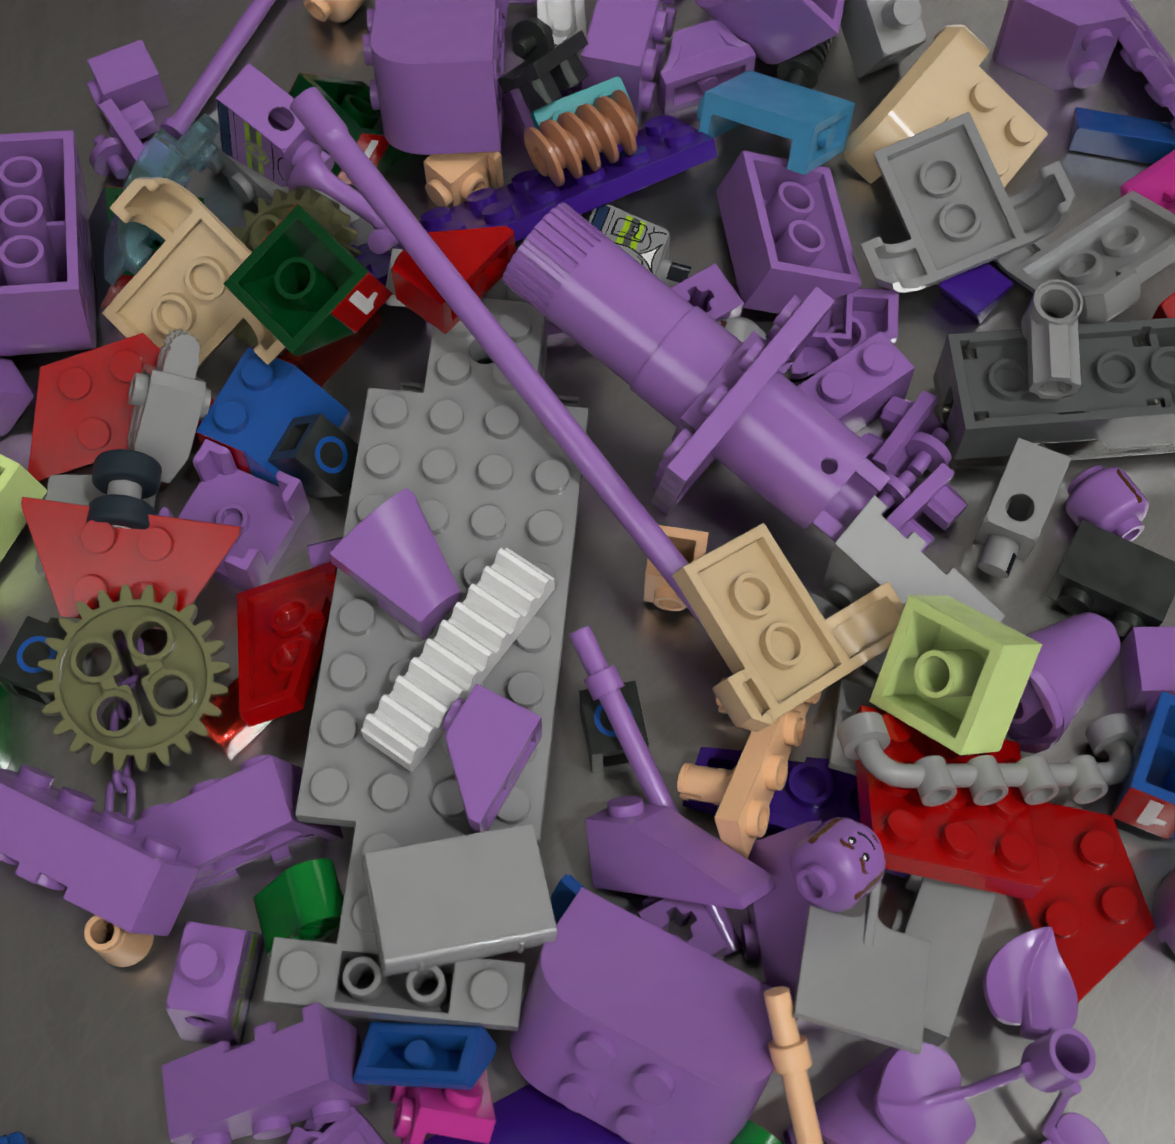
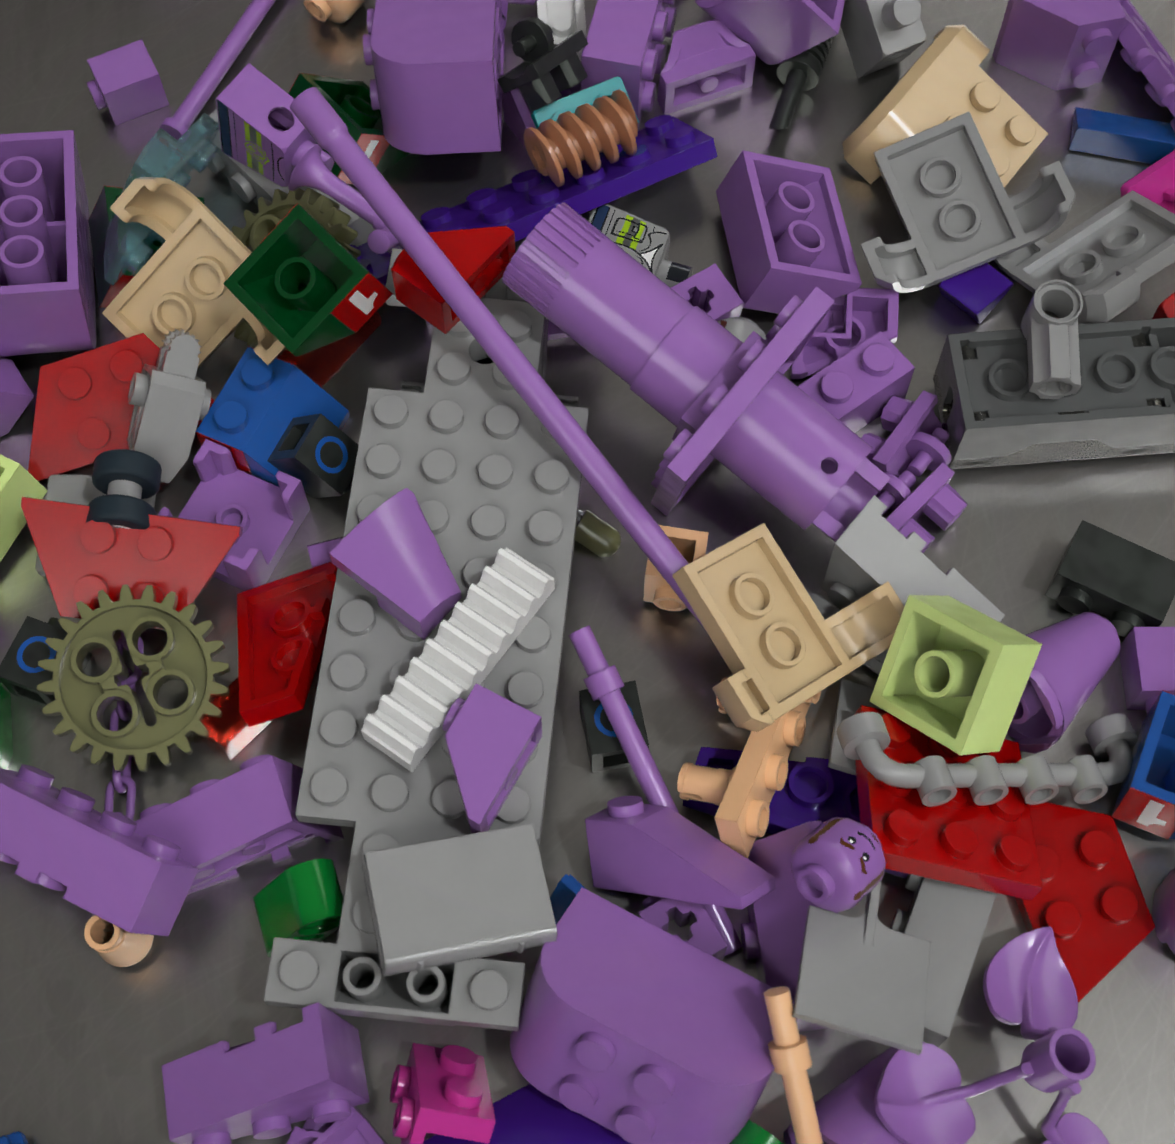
medium lavender hips [89,98,180,179] -> none
medium lavender torso [166,921,265,1047] -> none
blue slope [352,1022,497,1090] -> none
light nougat brick [423,151,504,208] -> none
dark azure panel [697,70,855,175] -> none
light grey torso [975,438,1072,578] -> none
medium lavender head [1066,465,1149,541] -> none
none -> olive piece [575,509,621,557]

